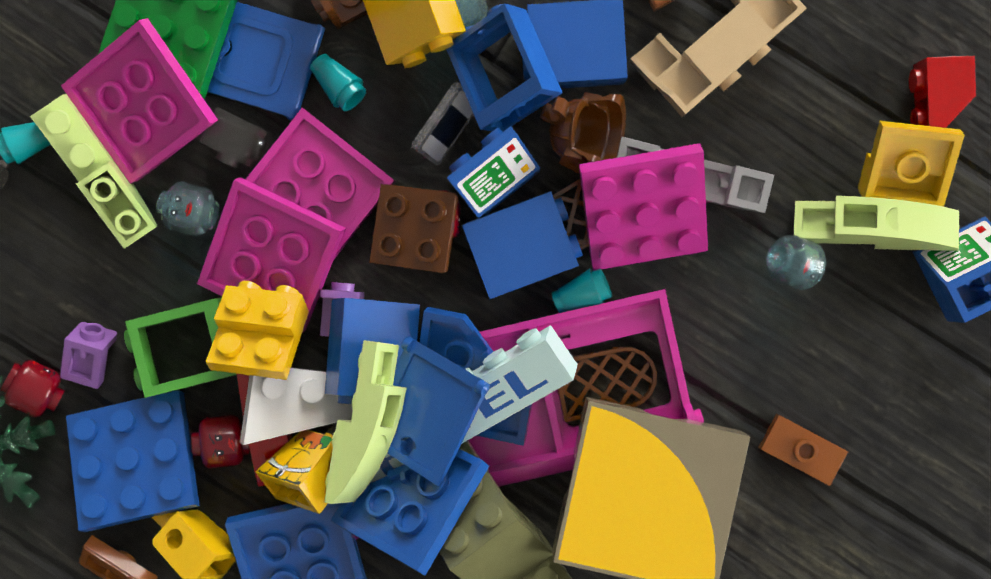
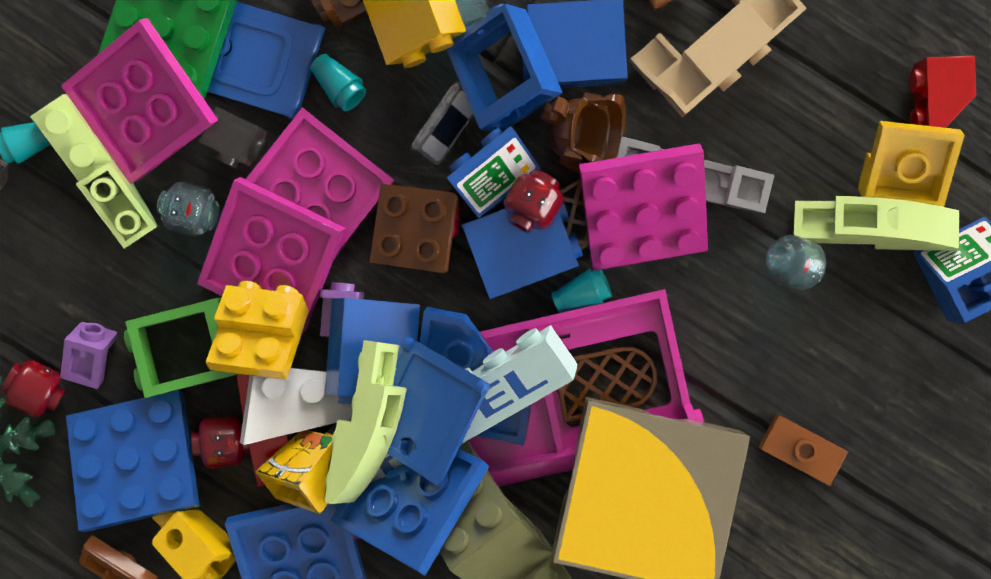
none -> dark red head [503,170,563,233]

